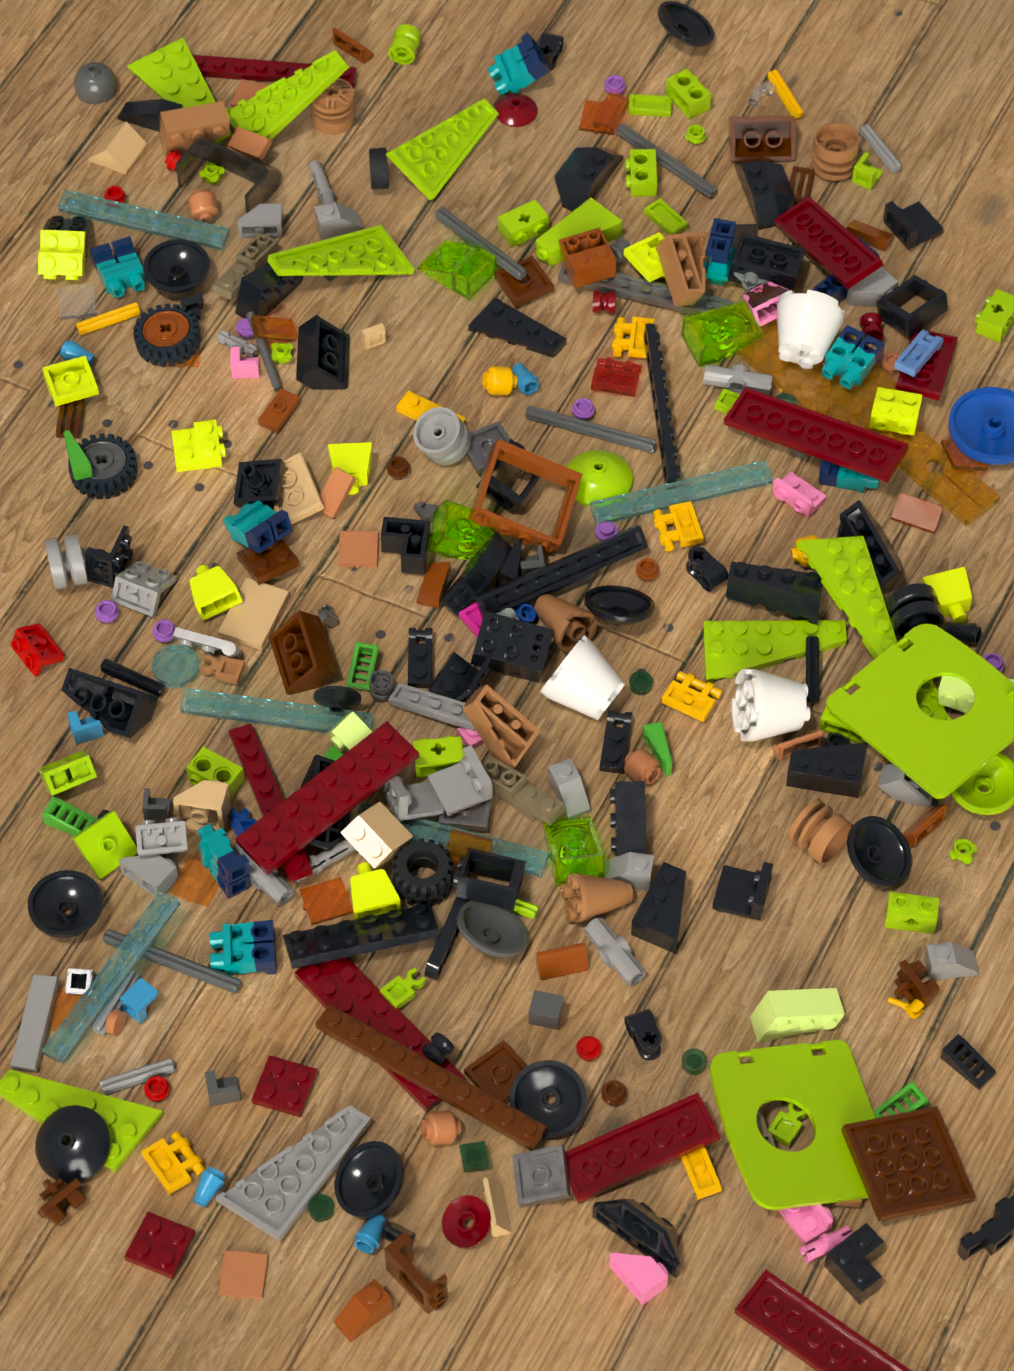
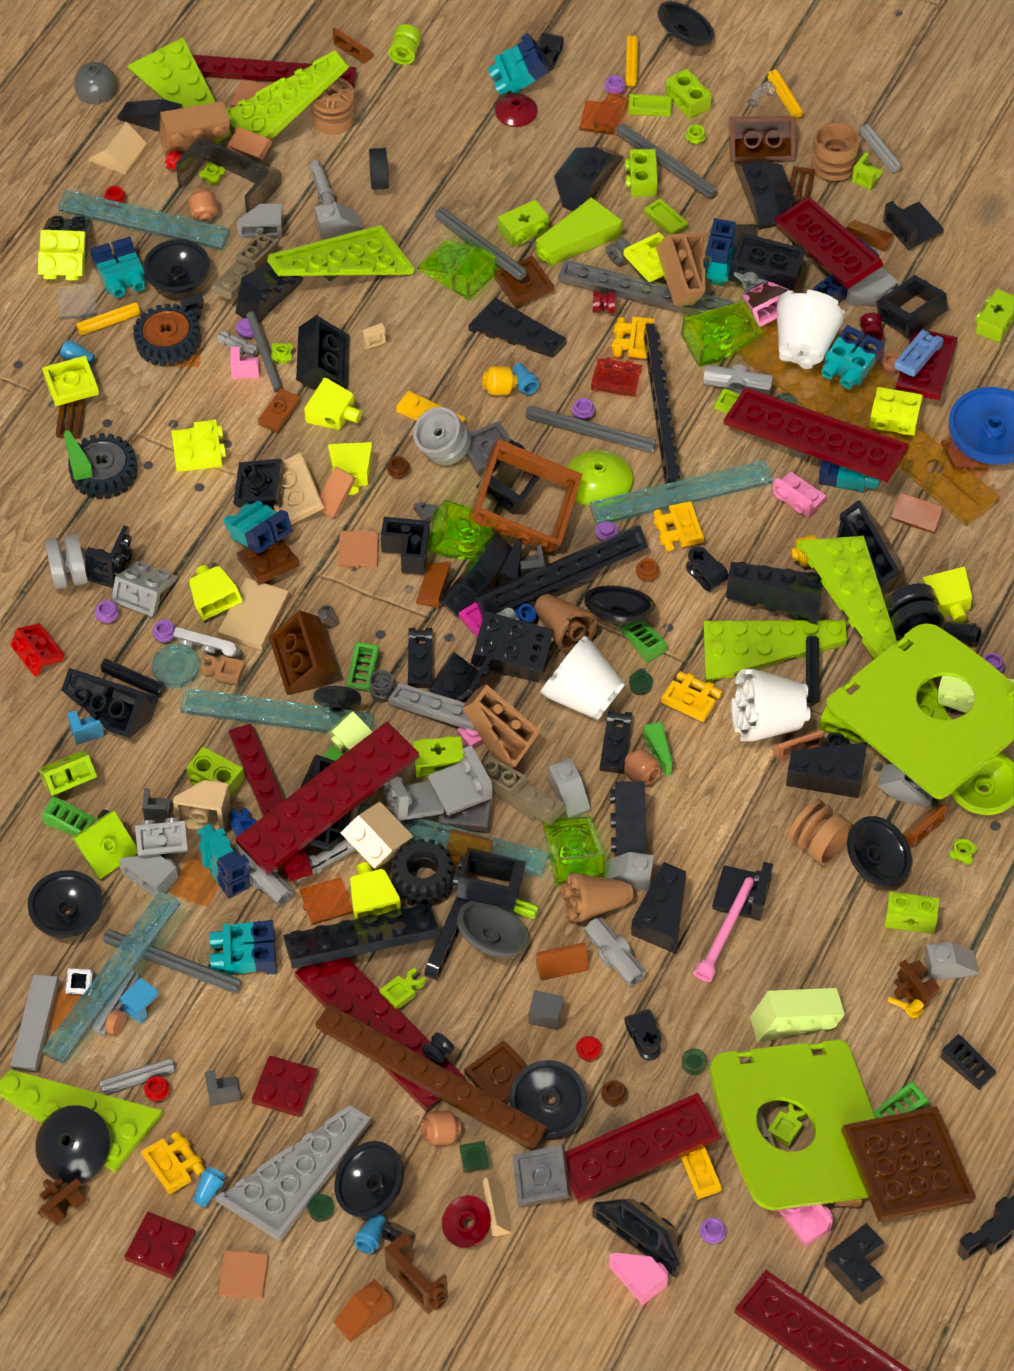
clear orange tile [250,315,297,342] -> none
lime wing [385,98,499,200] -> none
dark orange slope [558,227,616,289] -> none
bright pink pin [800,1225,852,1263] -> none
none -> neon yellow torso [304,378,362,430]
none -> bright green slope [620,621,667,663]
none -> yellow axle [625,35,638,87]
none -> bright pink piece [693,877,754,982]
none -> medium lavender plate [700,1218,726,1244]

